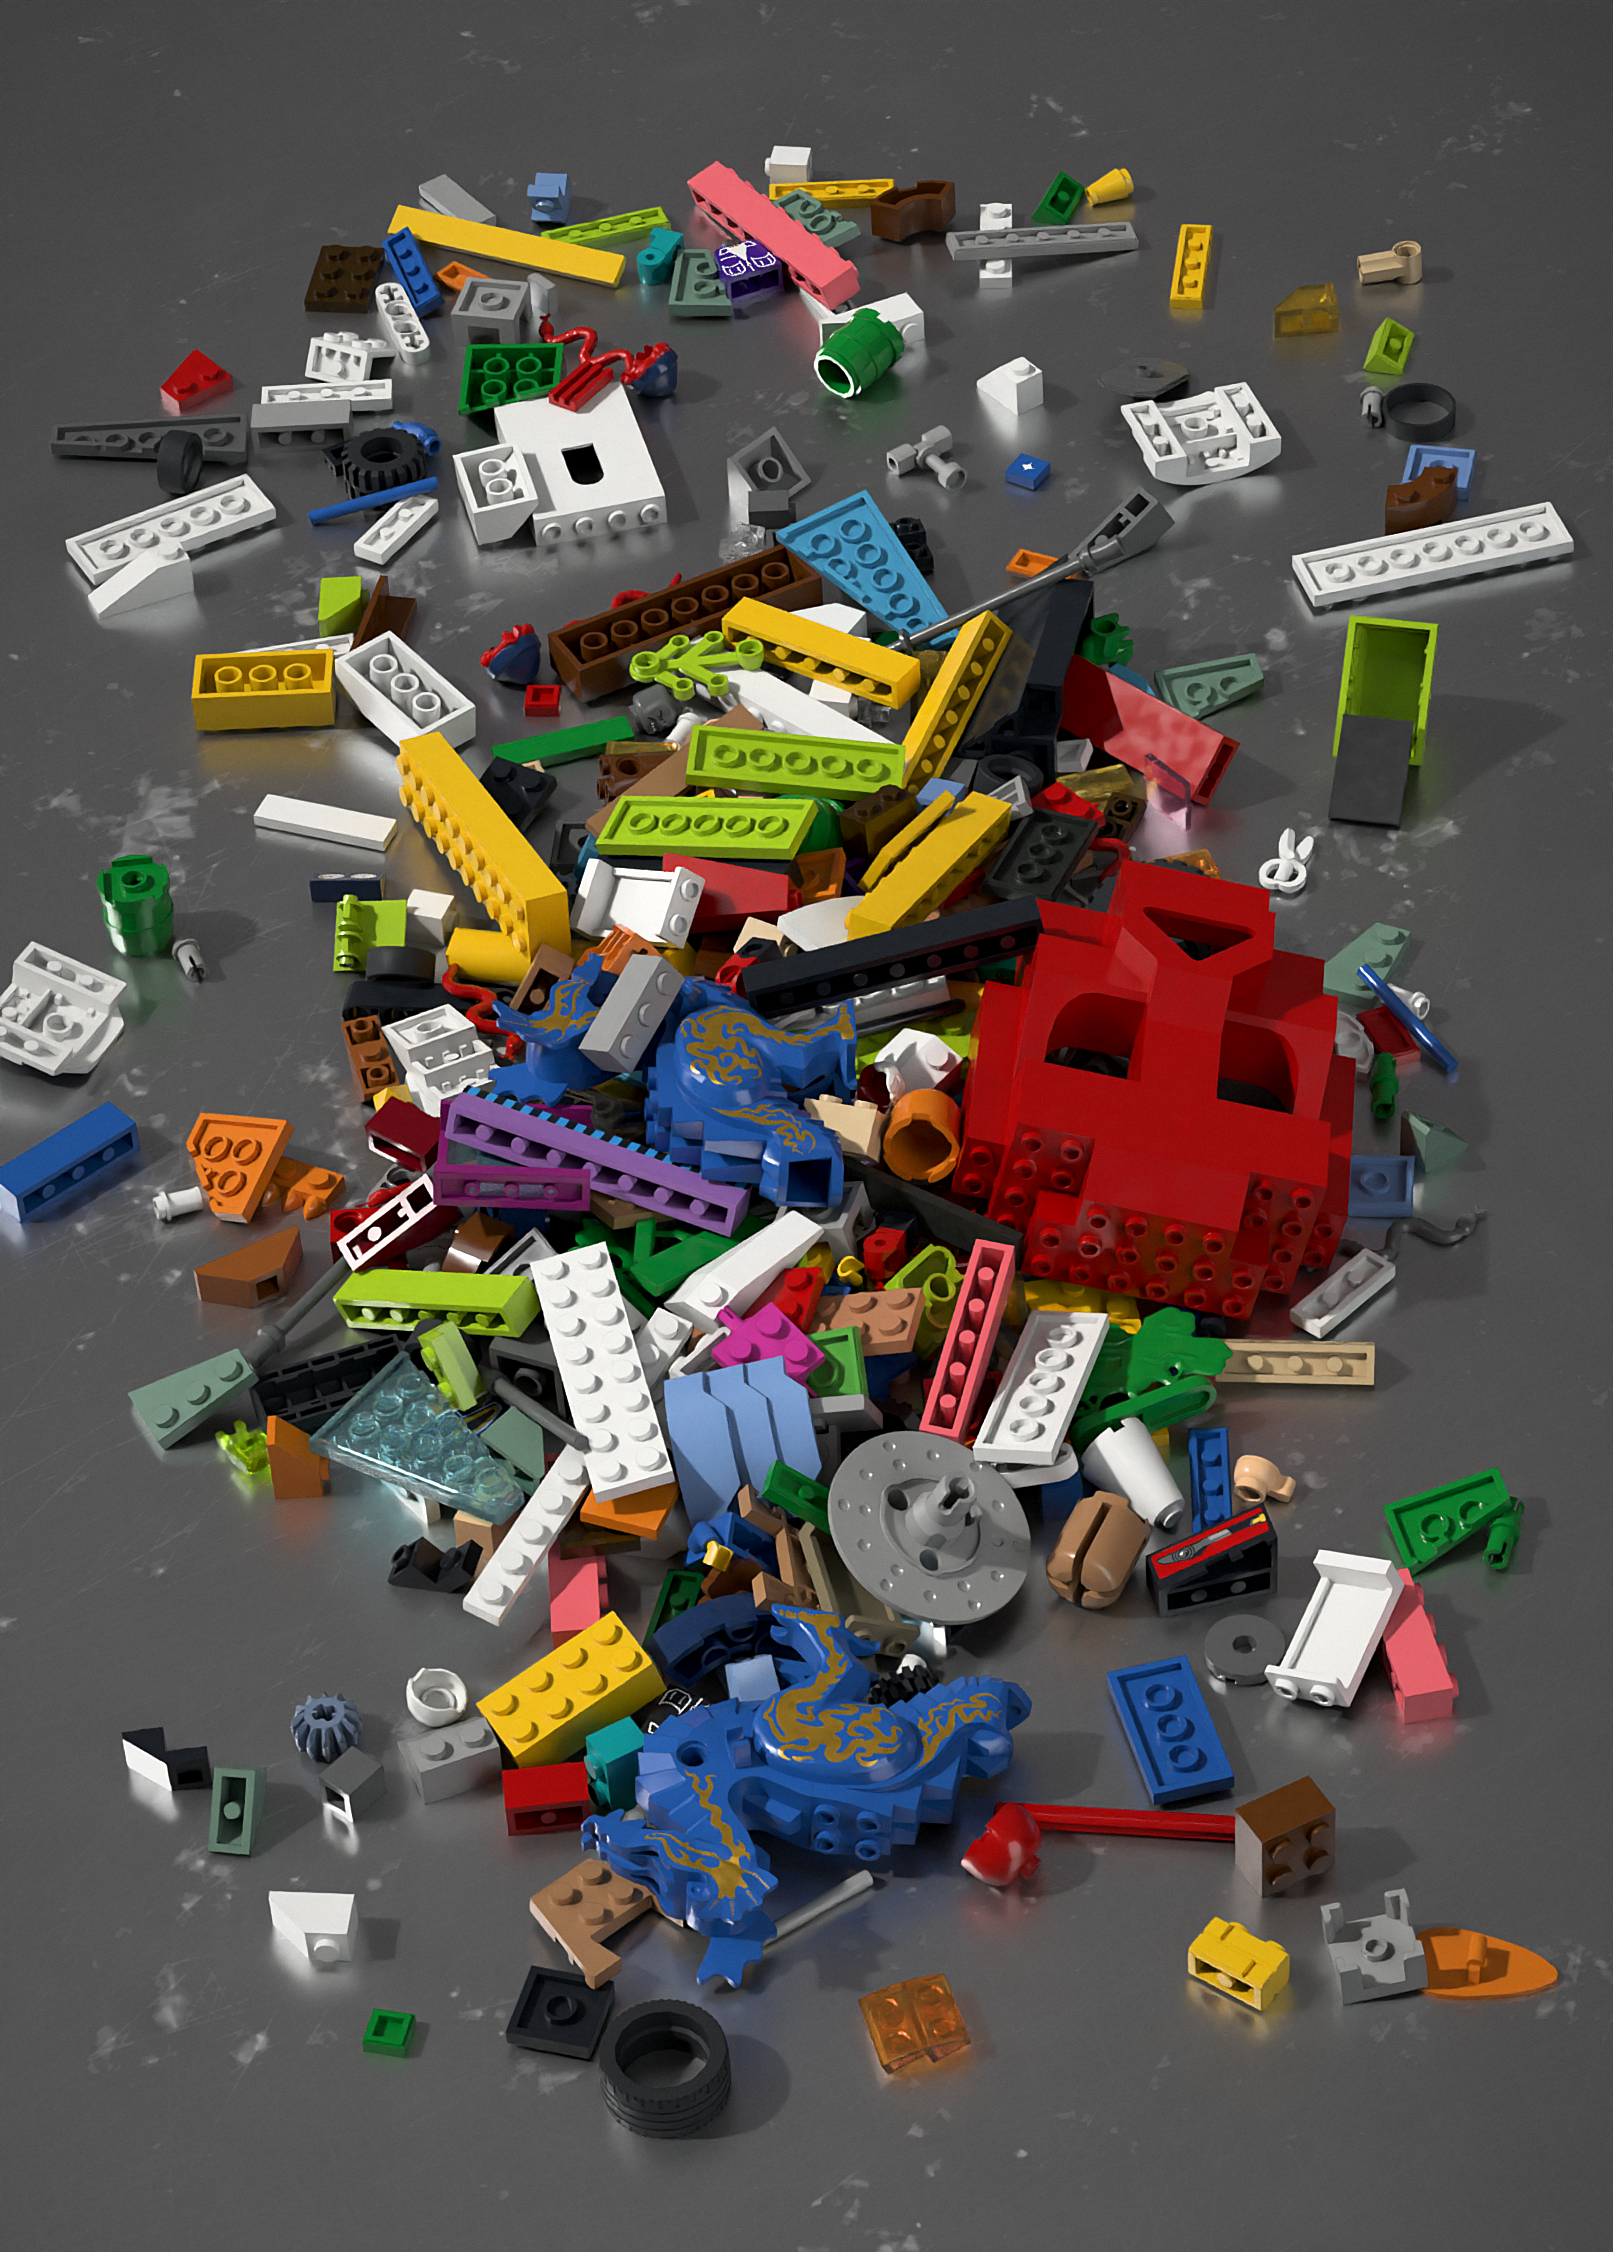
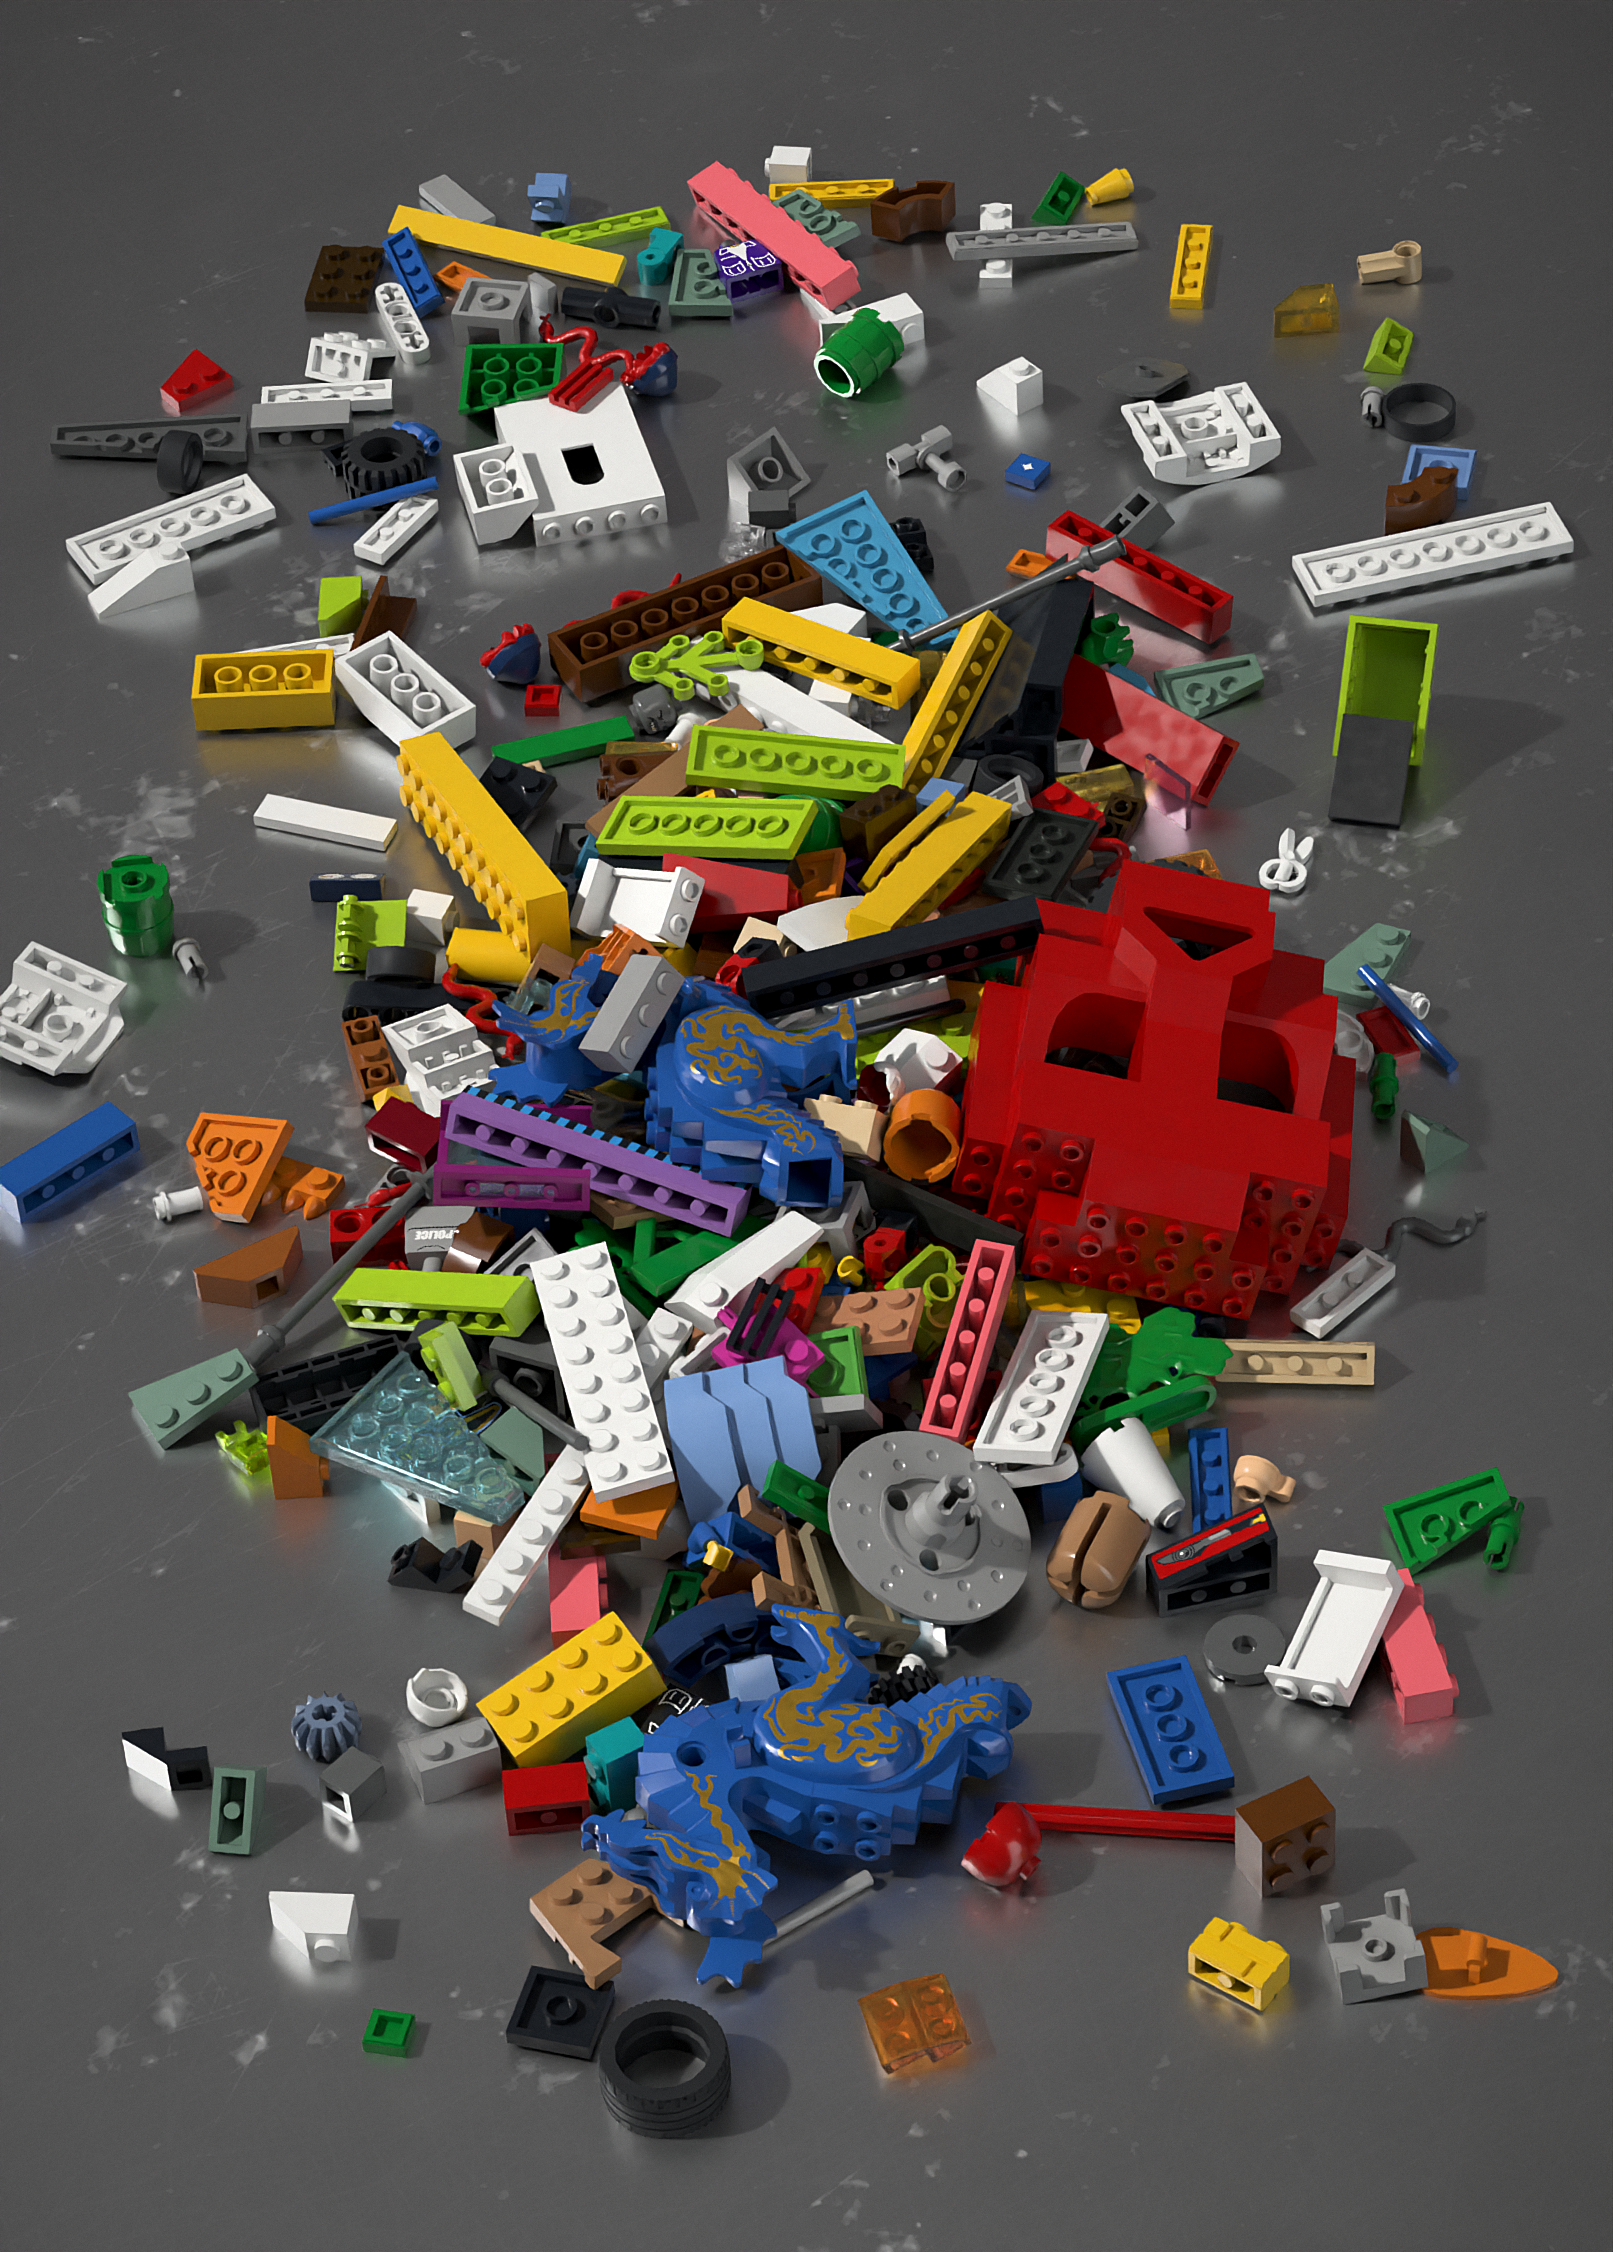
dark red slope [337,1173,464,1274] -> none
medium blue tile [1348,1154,1415,1218] -> none
none -> clear light blue bracket [505,977,553,1015]
none -> black piece [561,286,661,328]
none -> black tile [726,1277,795,1361]
none -> red brick [1045,510,1234,645]

